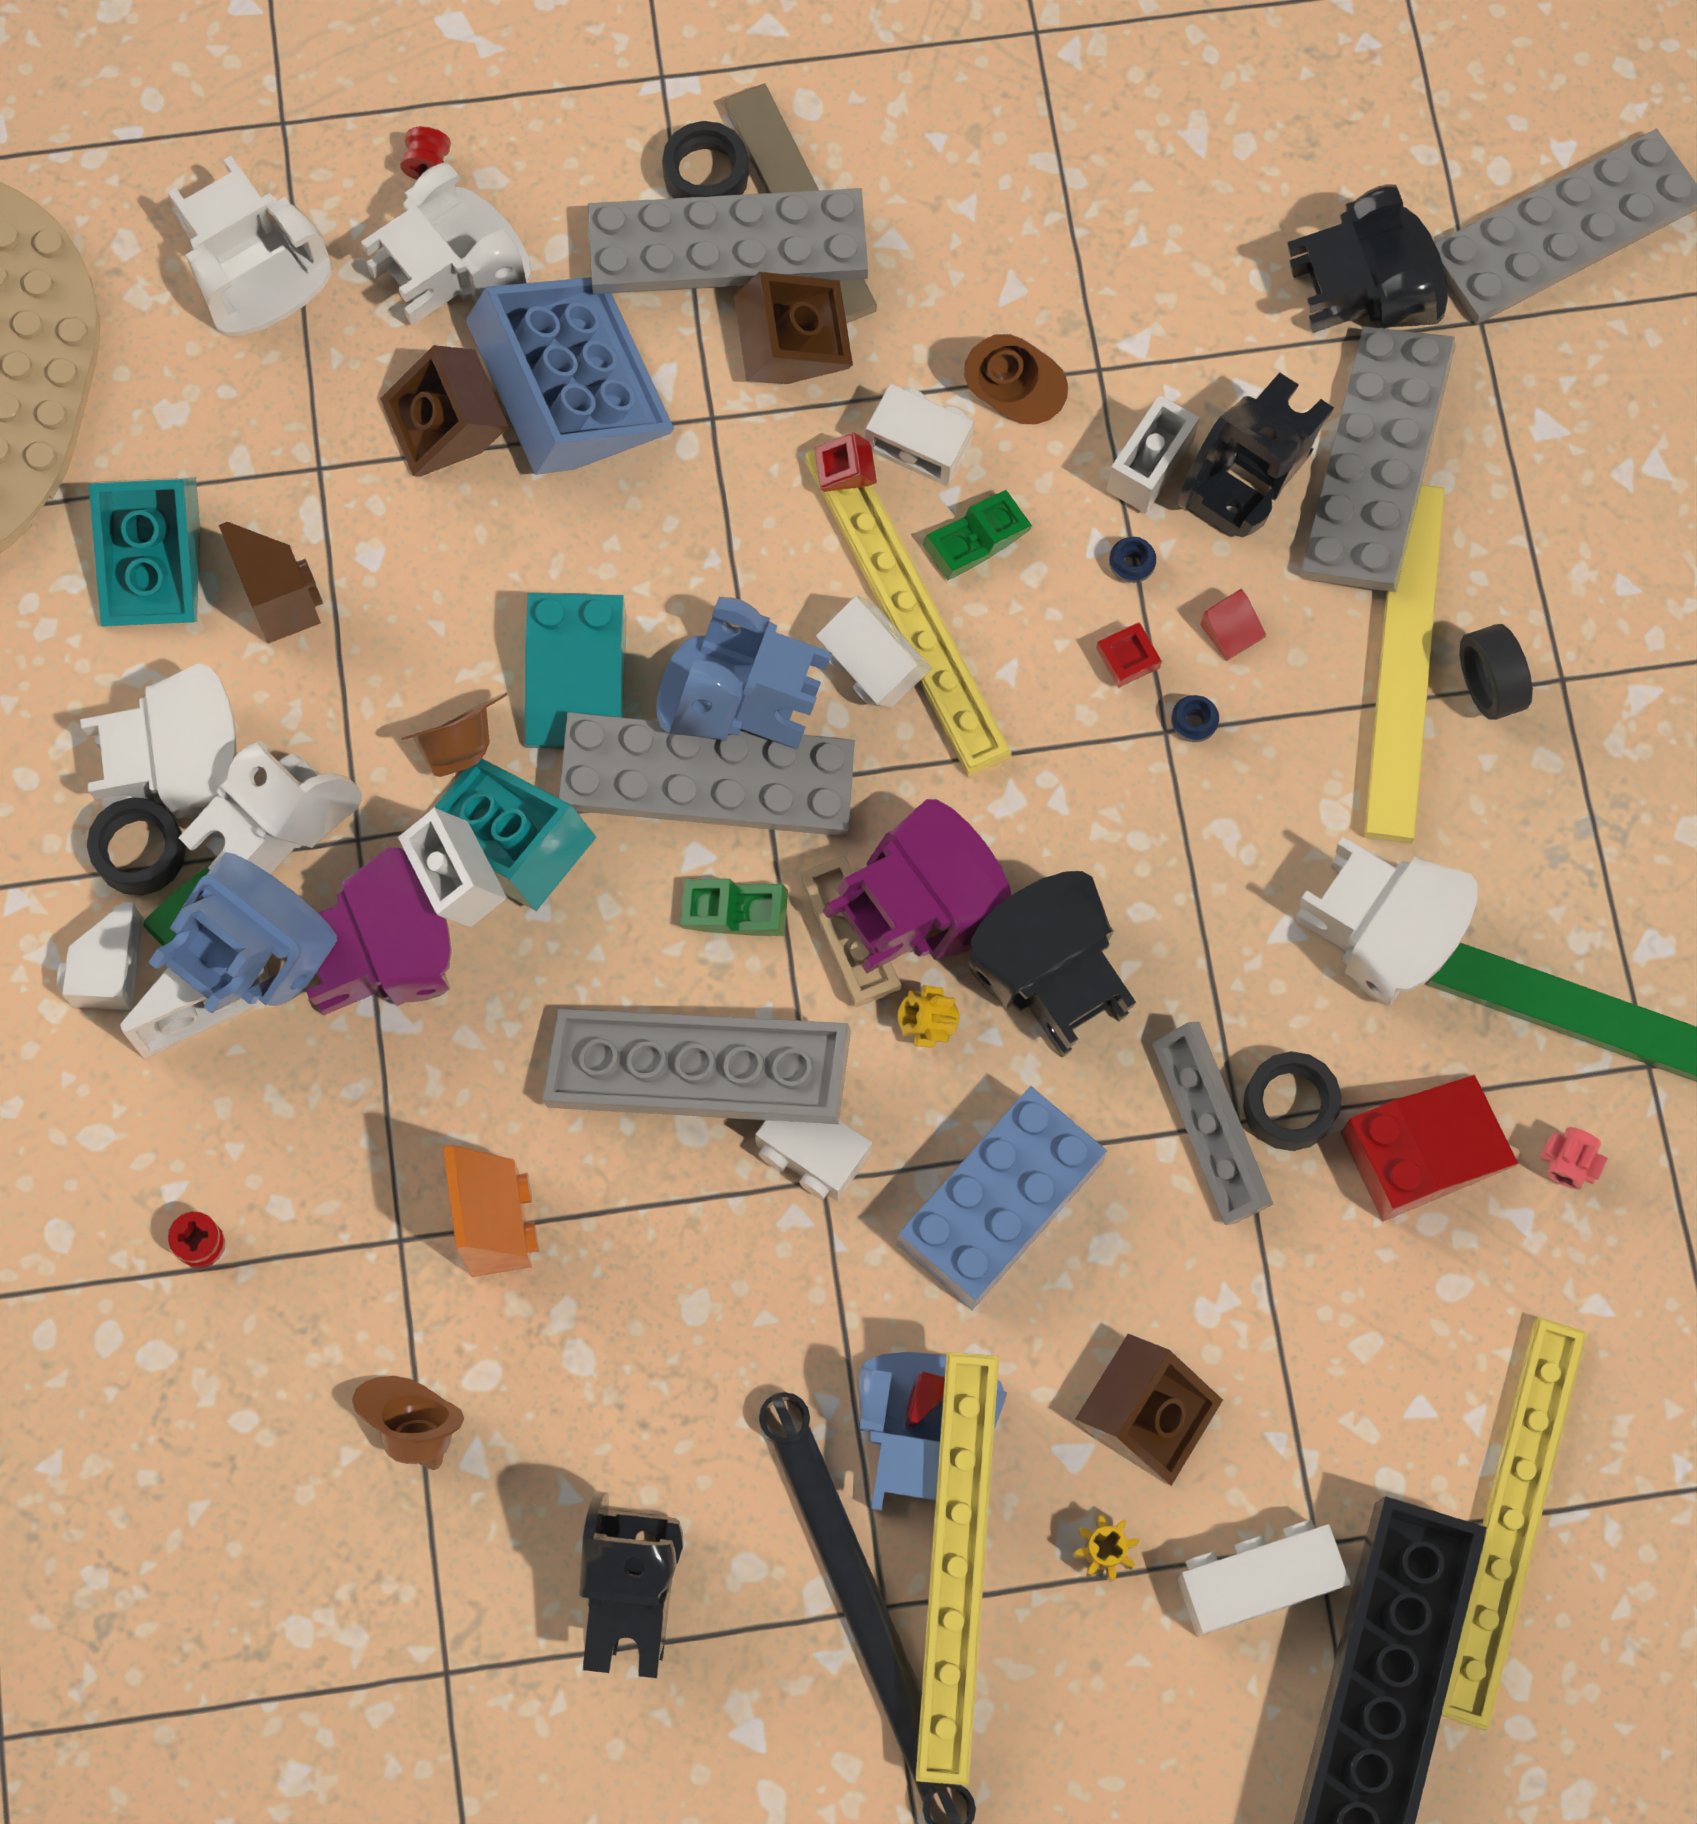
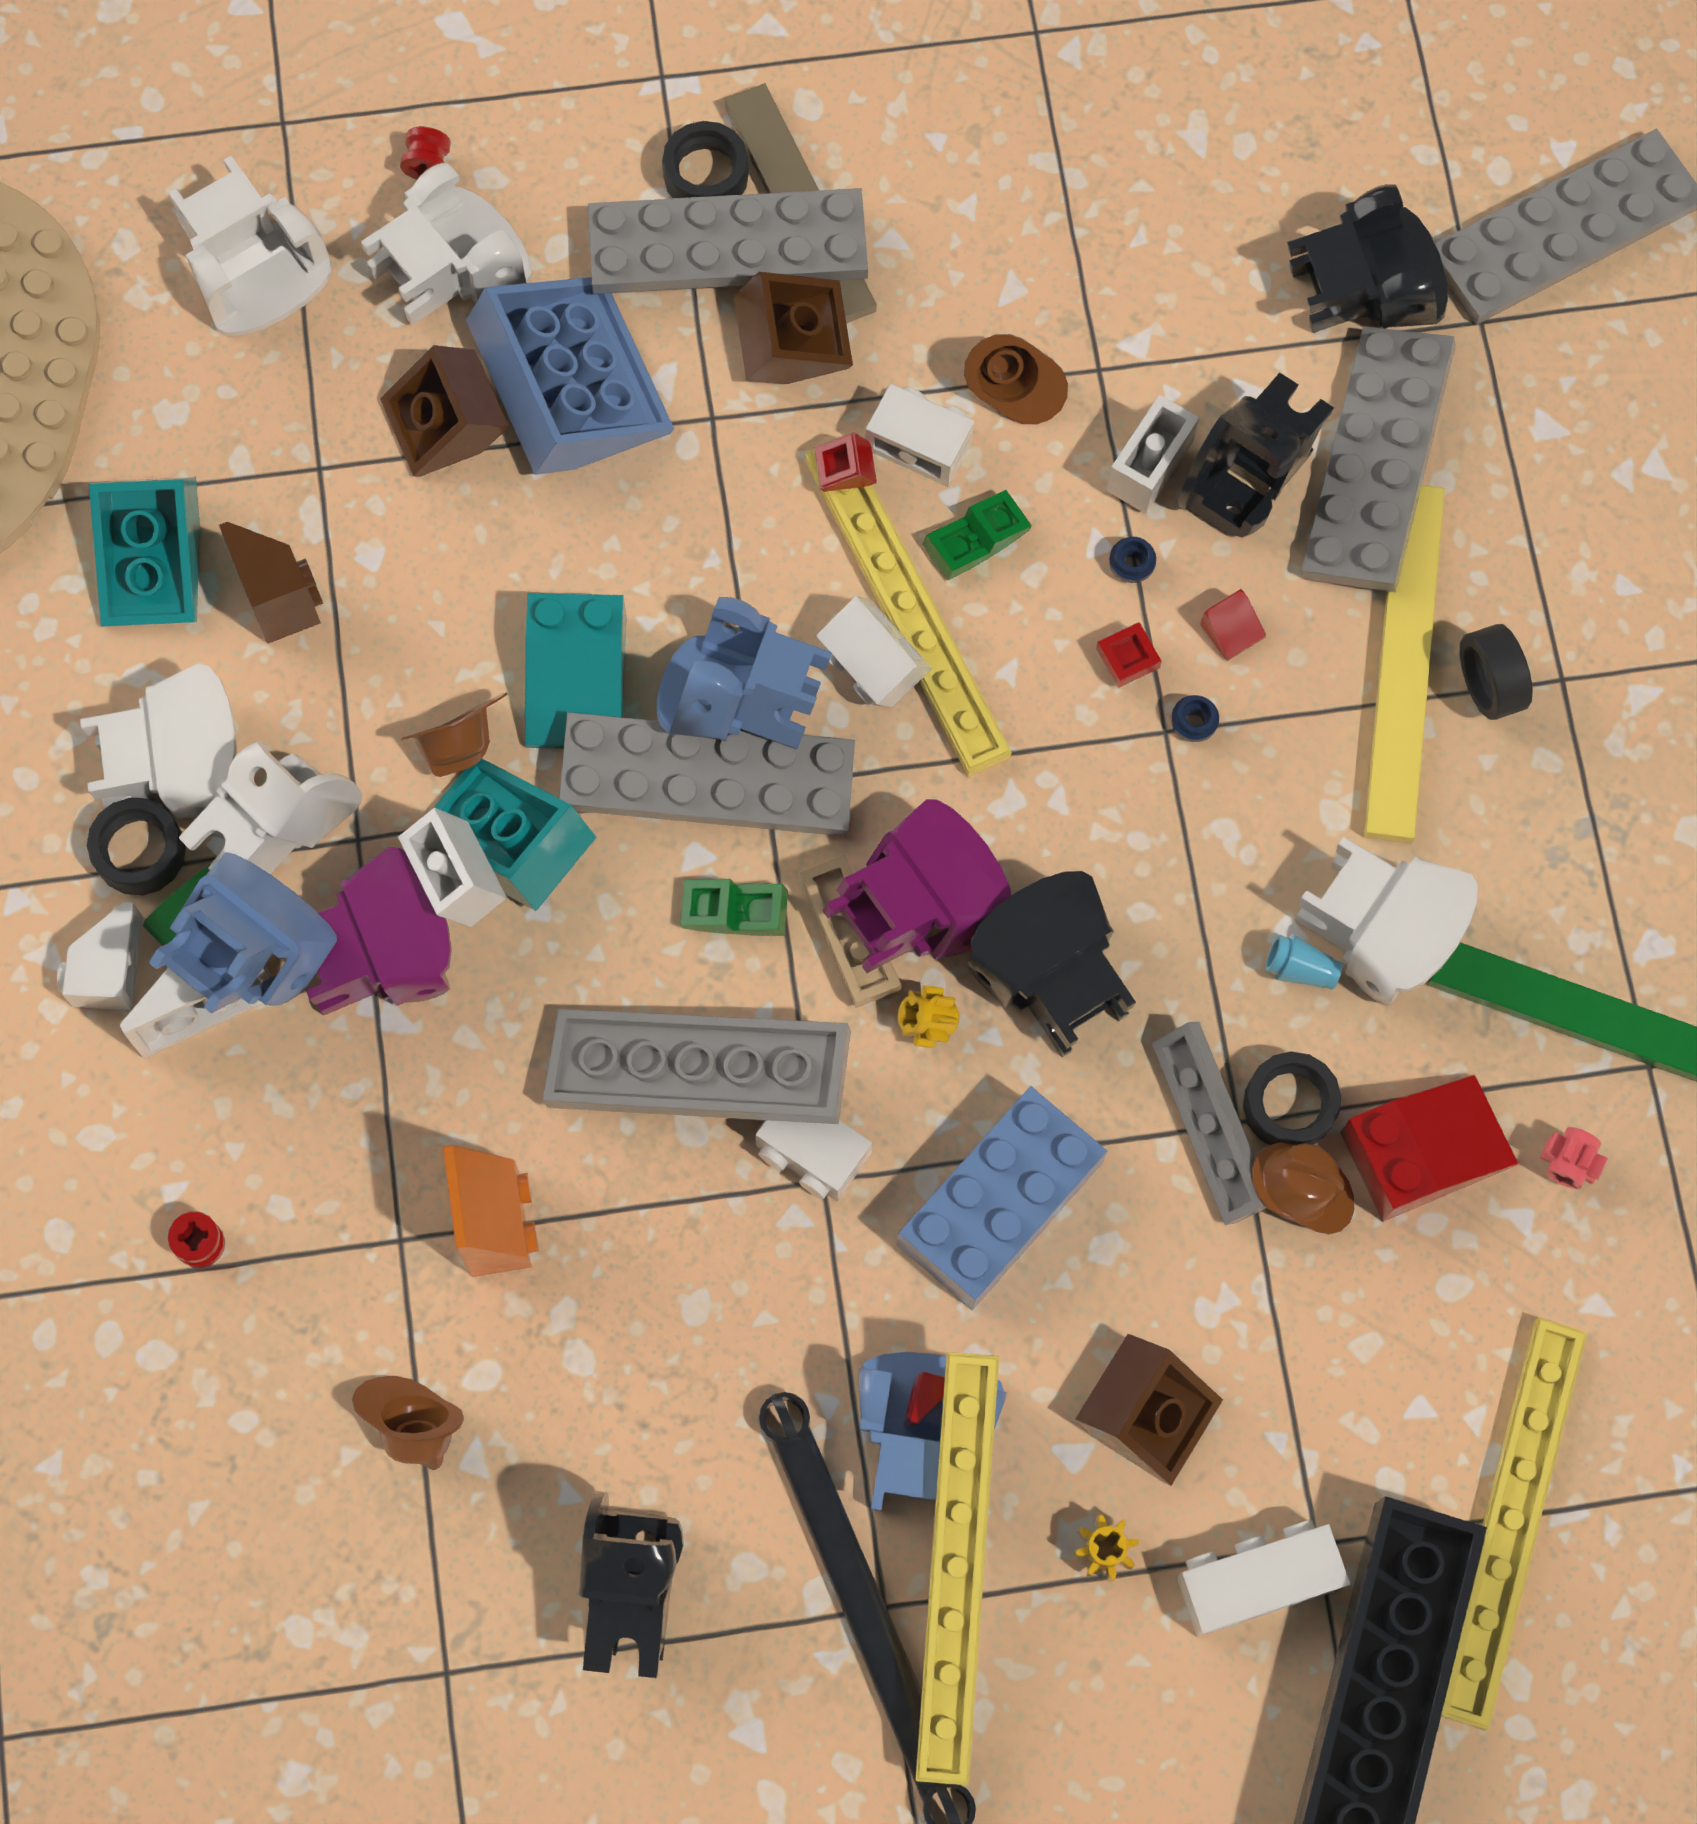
none -> dark orange piece [1252,1142,1354,1235]
none -> medium azure cone [1265,934,1343,990]

